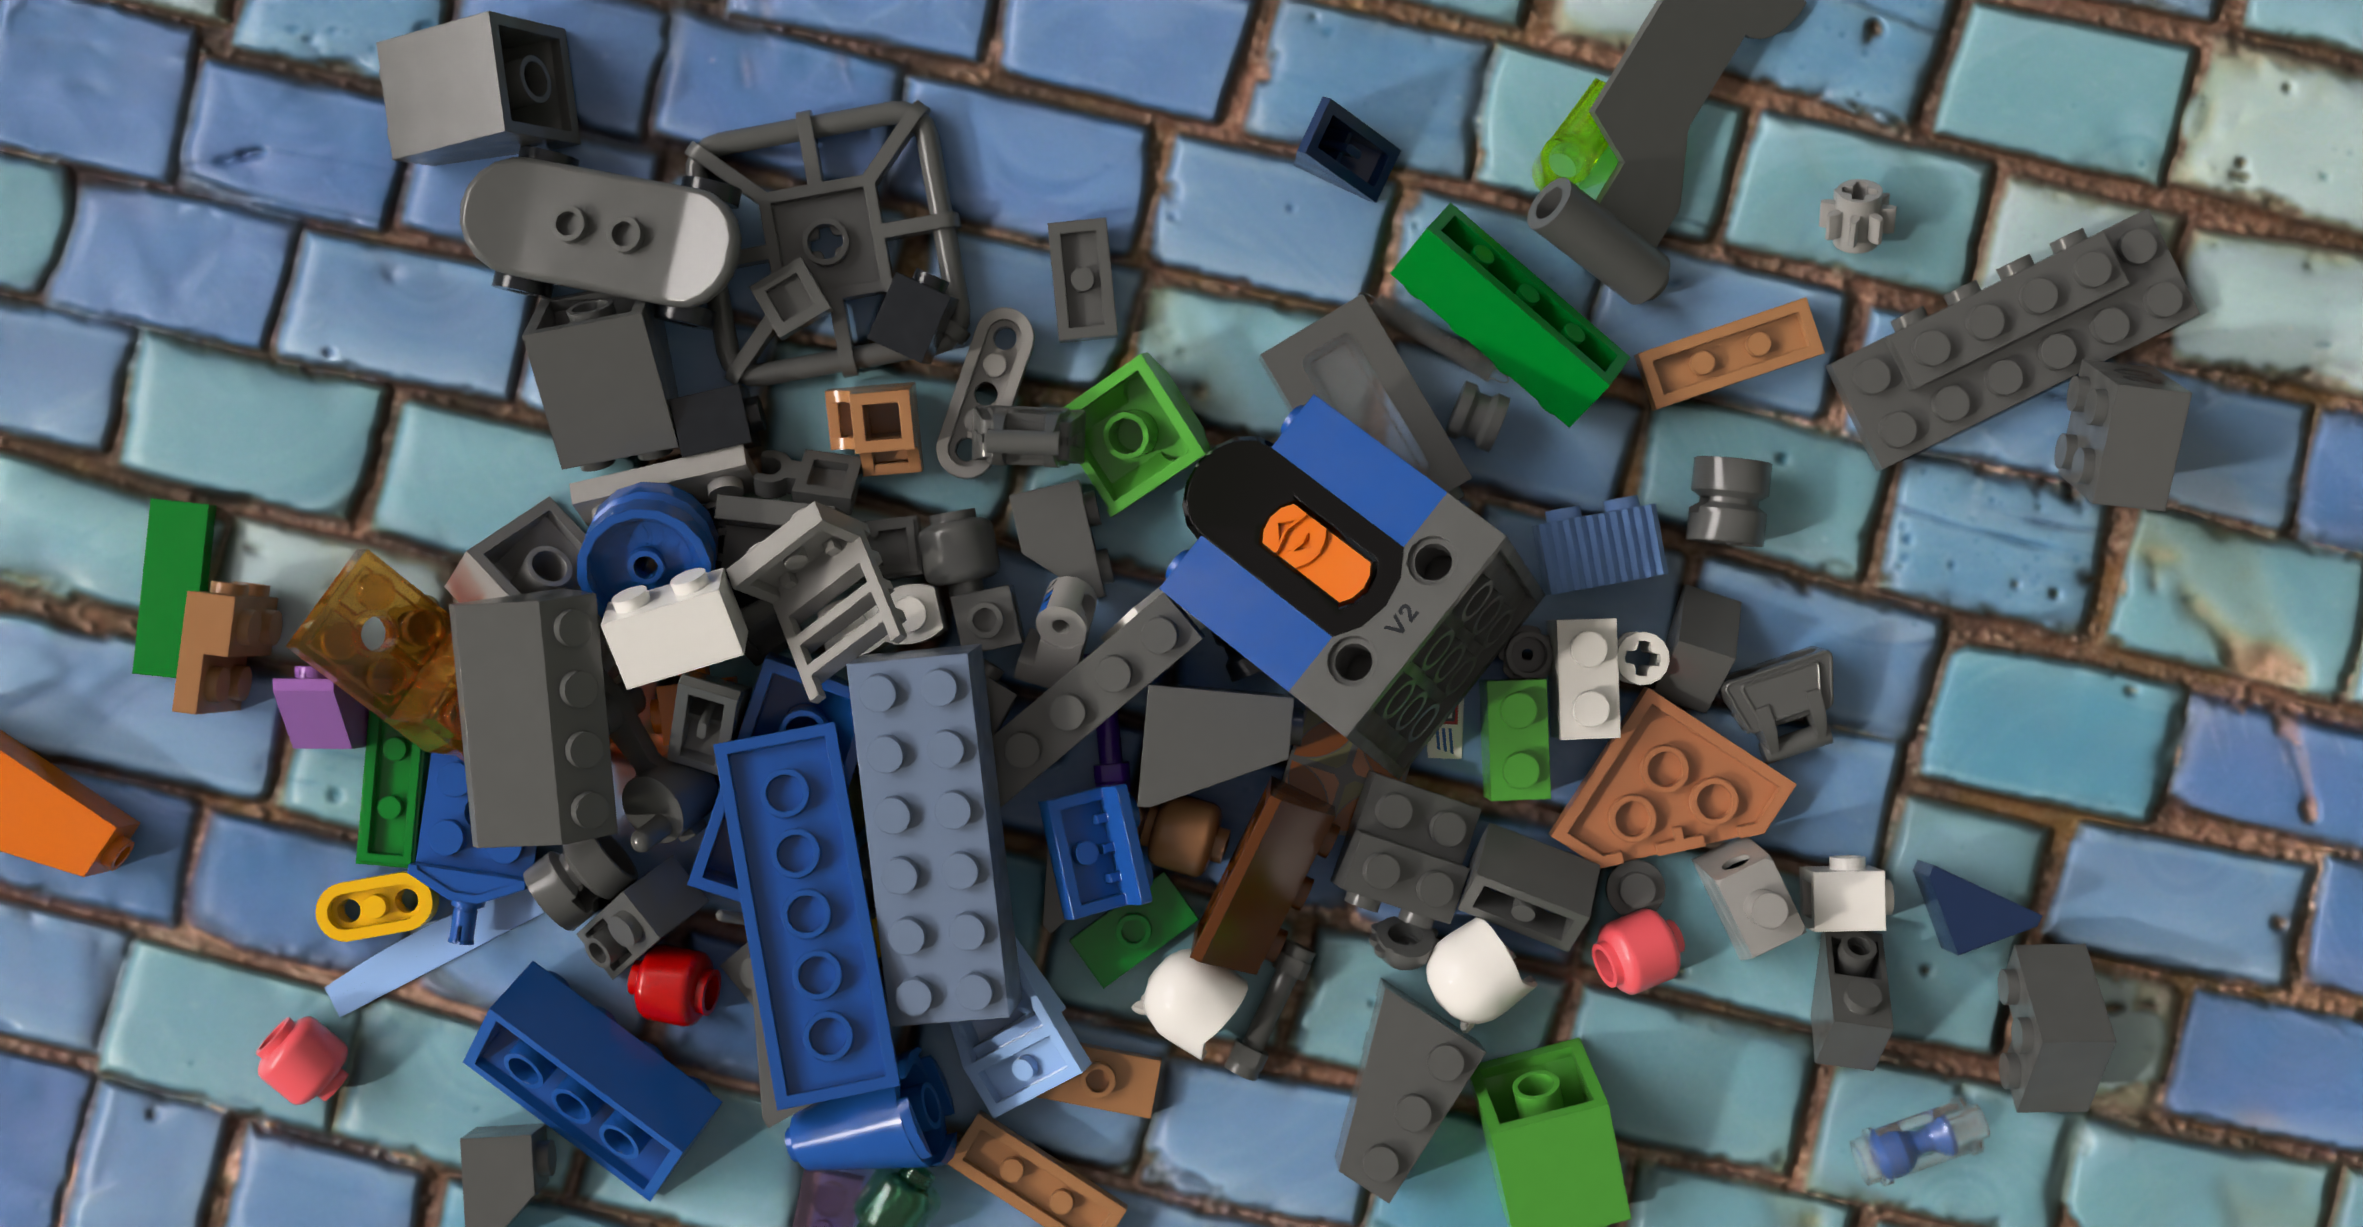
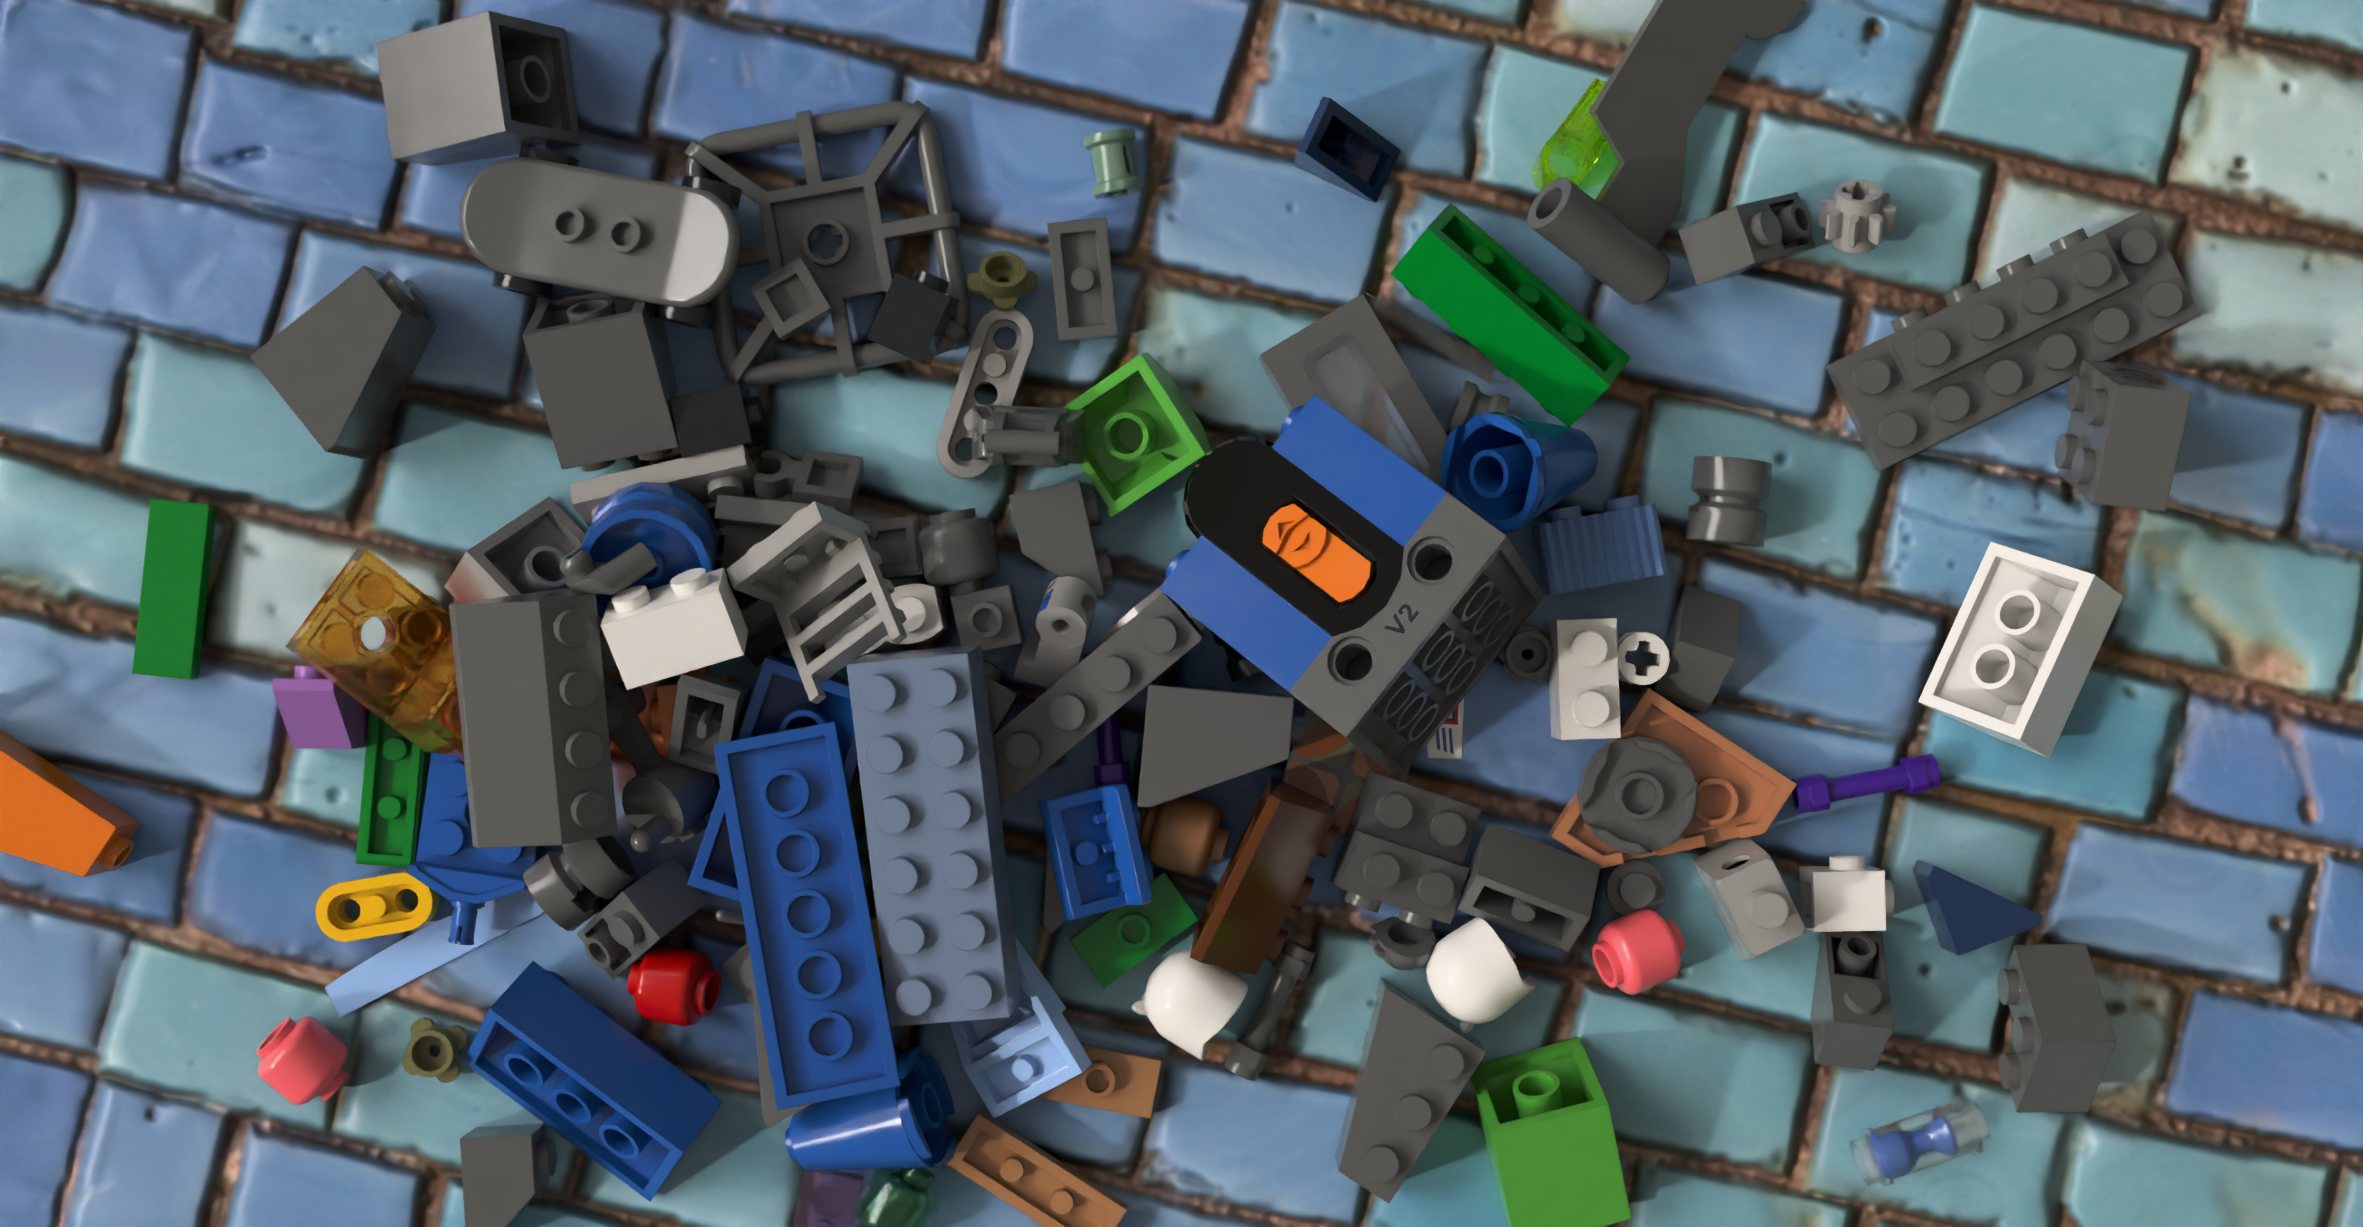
medium nougat plate [172,580,283,715] -> none
medium nougat brick [825,382,924,477] -> none
bright green brick [1479,678,1551,801] -> none
medium nougat plate [1634,297,1825,411] -> none
dark grey piece [1718,646,1834,765] -> none
none -> dark grey slope [250,266,437,459]
none -> olive plate [402,1017,469,1083]
none -> dark grey arm [559,542,657,595]
none -> olive plate [967,251,1038,311]
none -> sand green bush [1083,128,1144,199]
none -> blue cone [1440,412,1598,533]
none -> dark grey tile [1577,735,1699,856]
none -> dark grey slope [1678,192,1816,286]
none -> dark purple bar [1791,754,1940,814]
none -> white slope [1918,542,2123,758]

